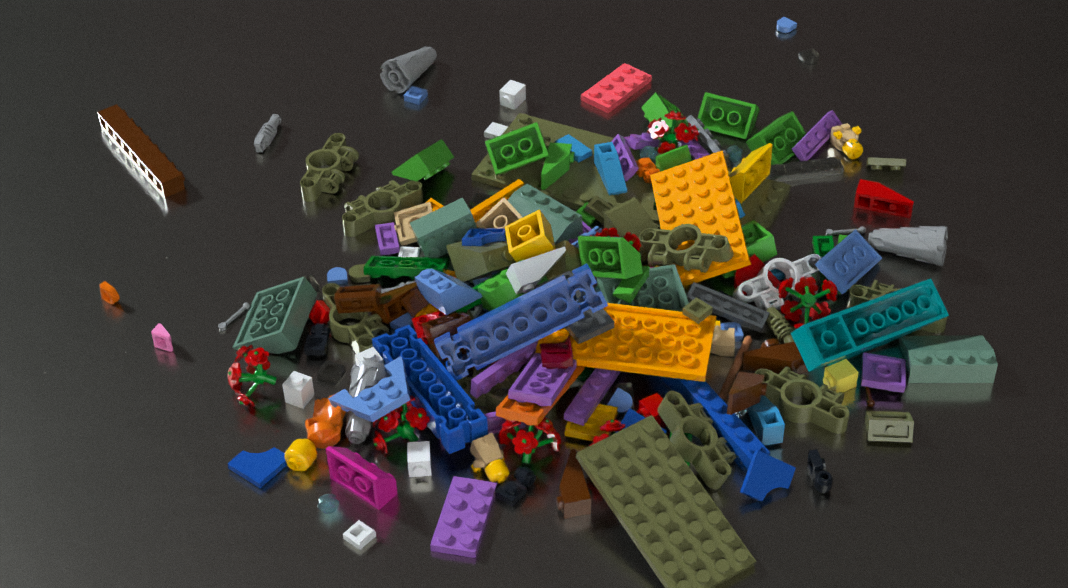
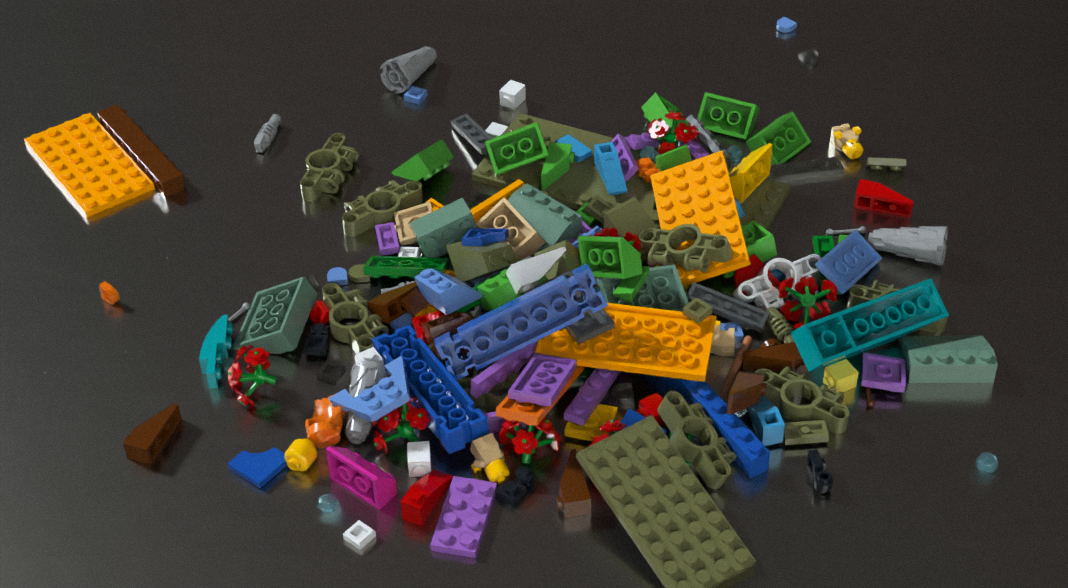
bright pink slope [151,323,173,352] -> none
white brick [282,371,315,409] -> none
reddish brown tile [334,284,381,314] -> none
yellow brick [505,209,556,263] -> none
dark red piece [540,335,573,369] -> none
coral plate [581,63,652,113] -> none
medium blue tile [607,388,633,414] -> none
blue tile [740,450,796,501] -> none
medium lavender plate [792,110,843,164] -> none
olive tile [865,410,914,443] -> none
none -> light orange plate [24,113,155,218]
none -> reddish brown slope [124,403,182,465]
none -> teal slope [199,315,233,389]
none -> red slope [400,469,453,526]
none -> dark grey plate [451,114,493,155]
none -> olive plate [783,420,829,445]
none -> clear light blue plate [976,452,998,473]

